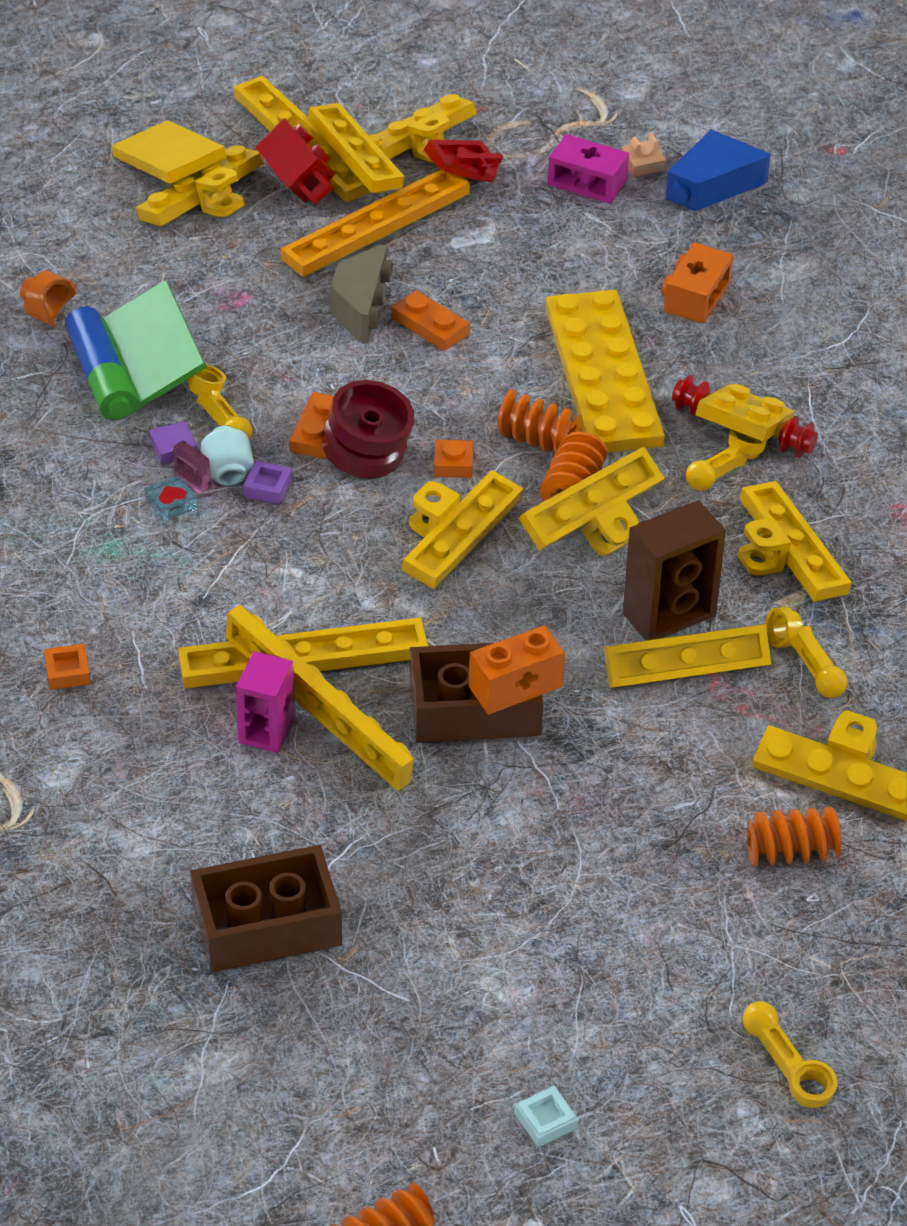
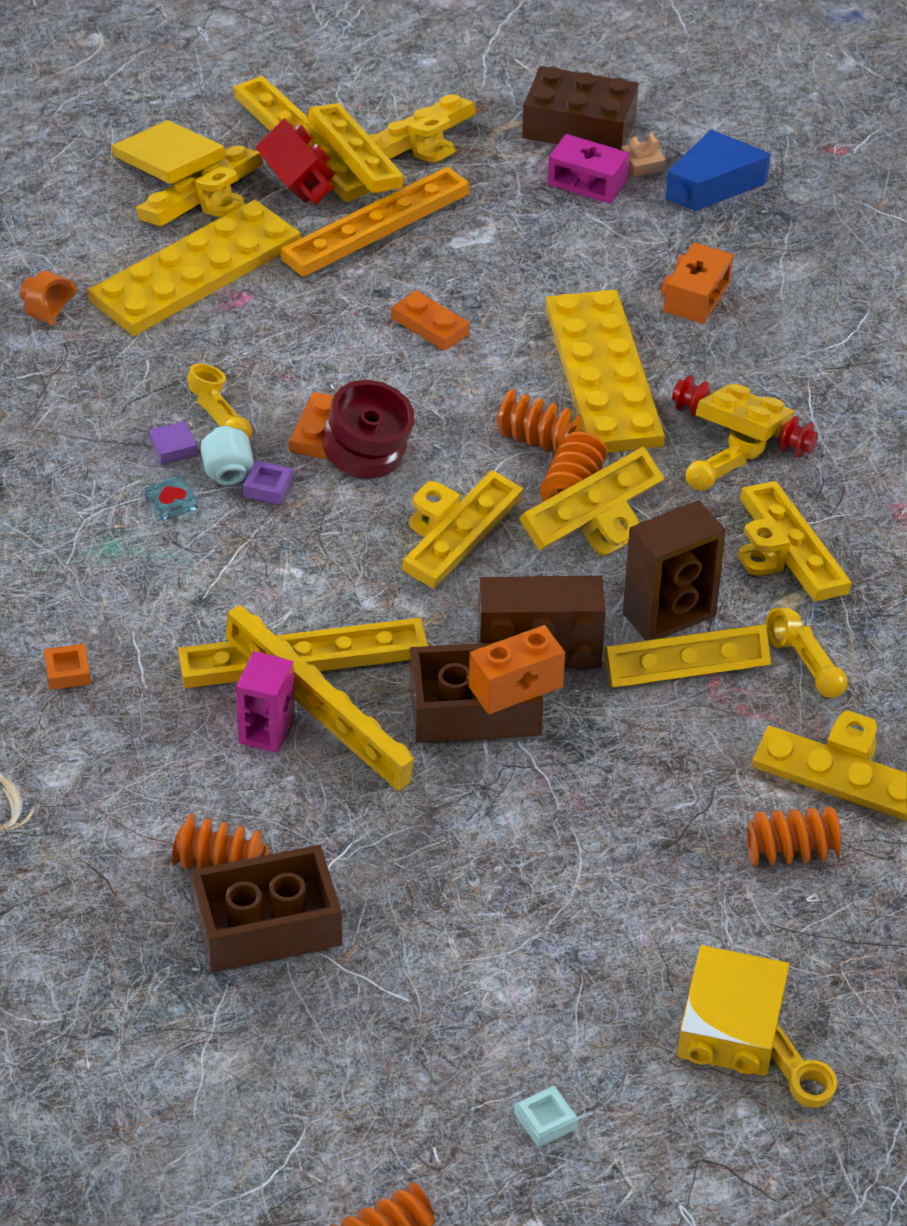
door [65,280,207,420] -> none
clear pink tile [173,440,211,493] -> none
dark tan slope [331,245,393,343] -> none
red slope [423,140,504,182] -> none
orange plate [434,439,473,478] -> none
none -> yellow plate [87,199,301,336]
none -> orange piece [171,813,269,870]
none -> reddish brown brick [477,575,606,668]
none -> reddish brown brick [522,66,639,150]
none -> yellow panel [677,945,790,1076]

